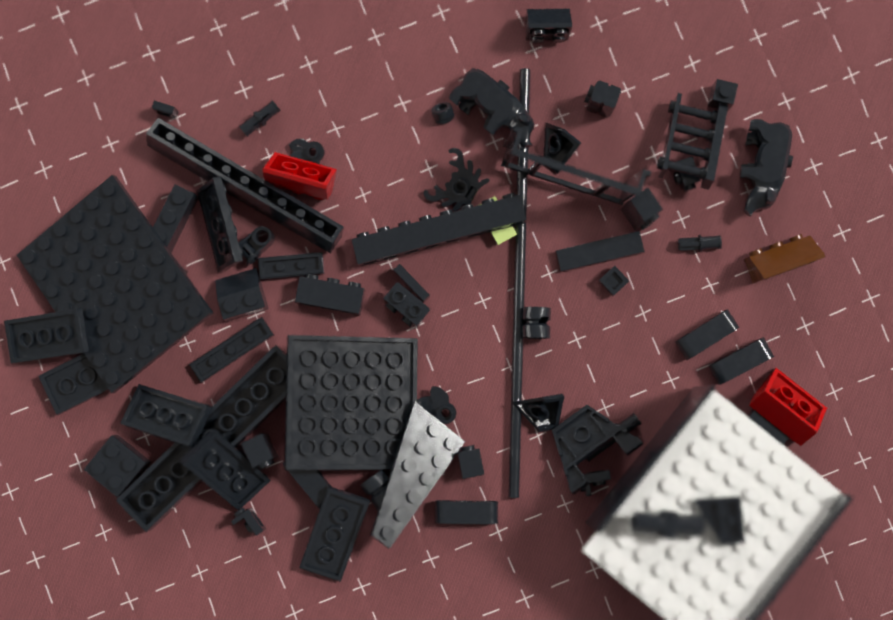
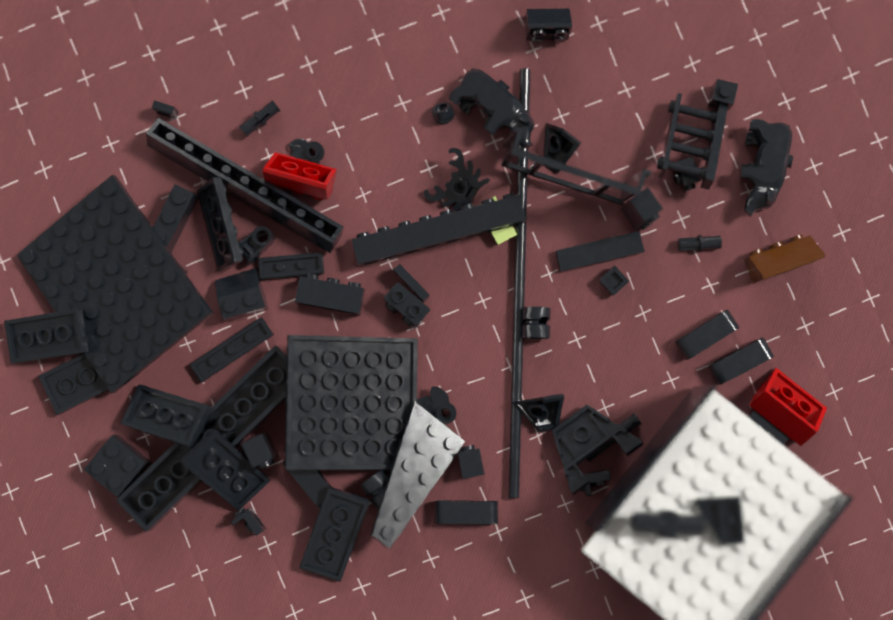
black brick [584,80,621,118] -> none

